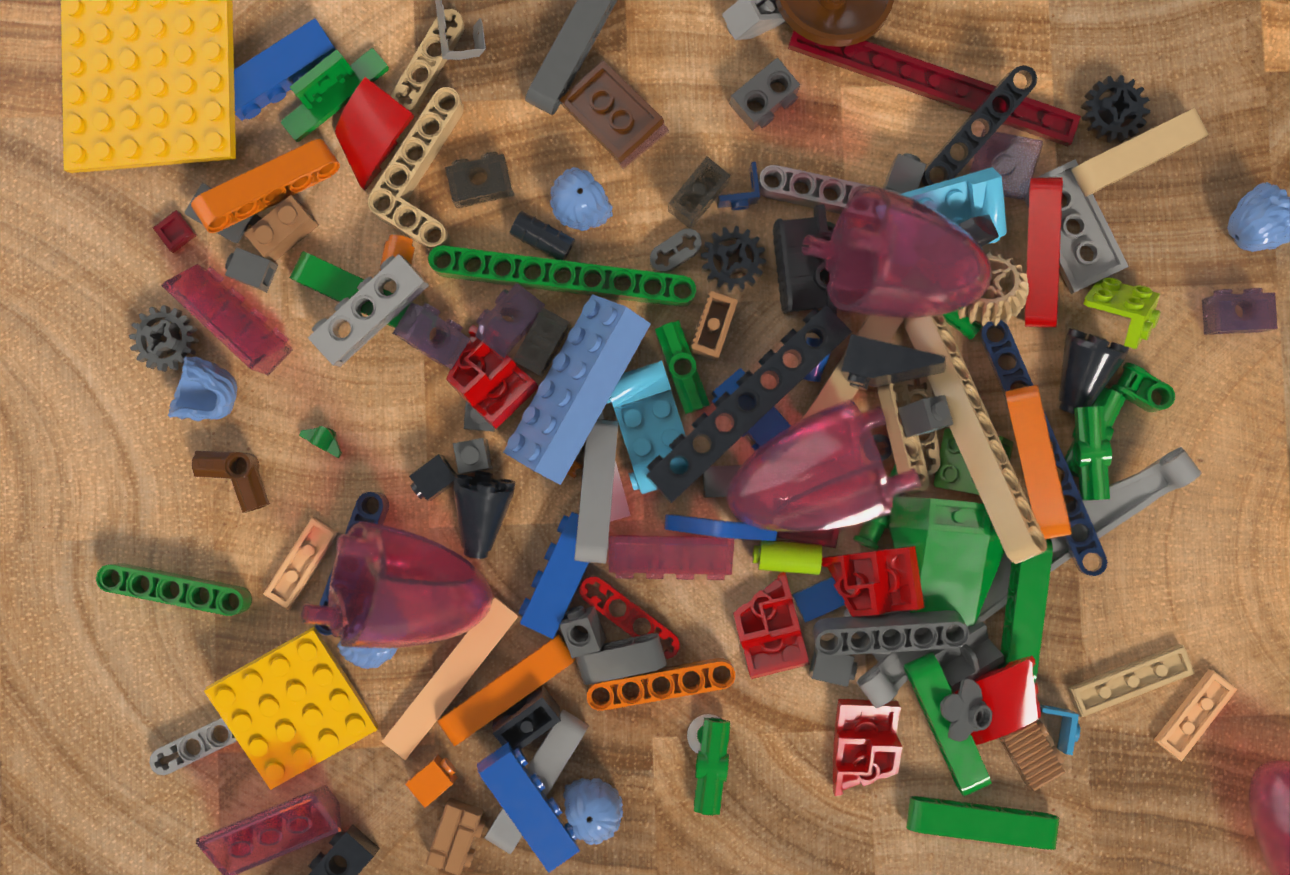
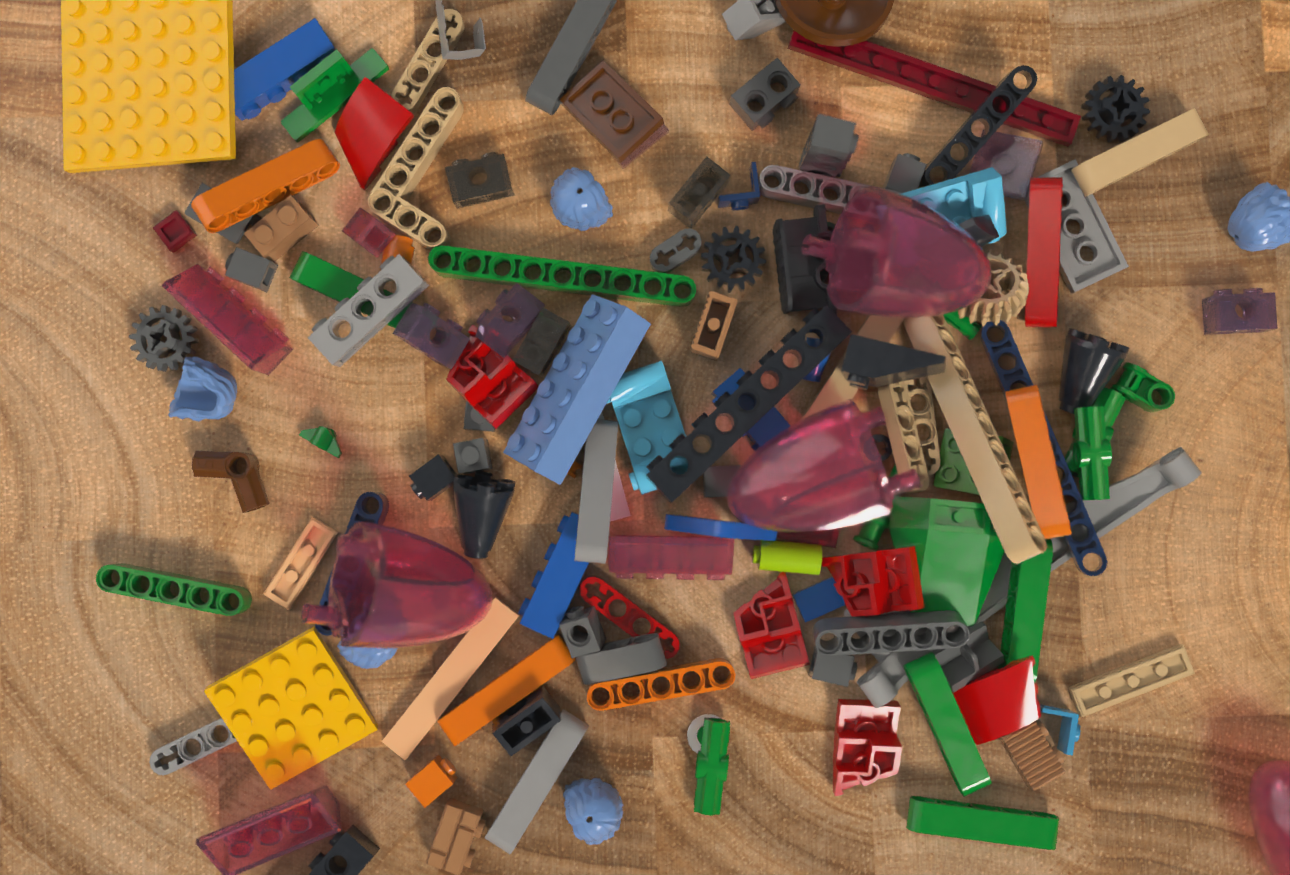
blue brick [477,742,580,873] -> none
black axle [510,211,575,261] -> none
green piece [655,320,710,415] -> none
dark grey brick [898,395,954,438] -> none
dark grey plate [940,678,992,741] -> none
lime bracket [1083,277,1161,349] -> none
light nougat tile [1154,669,1237,761] -> none
none -> clear pink brick [342,207,396,258]
none -> dark grey brick [798,114,859,178]

